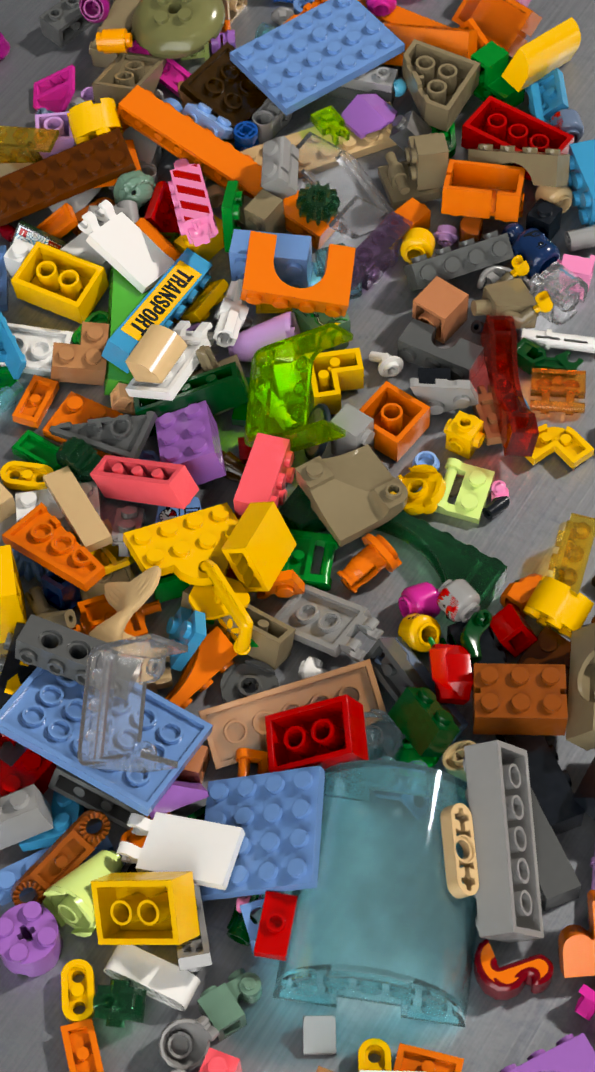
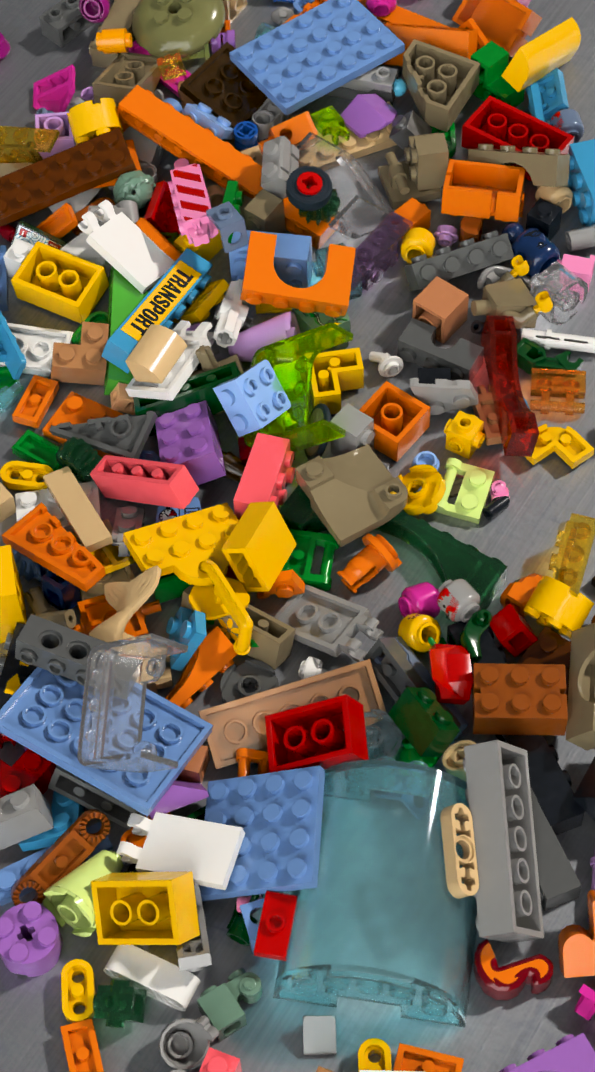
none -> clear yellow plate [156,52,187,81]
none -> sand blue bracket [206,201,248,253]
none -> light blue bracket [213,360,291,437]
none -> orange torso [258,111,318,155]
none -> black wheel [286,166,332,211]

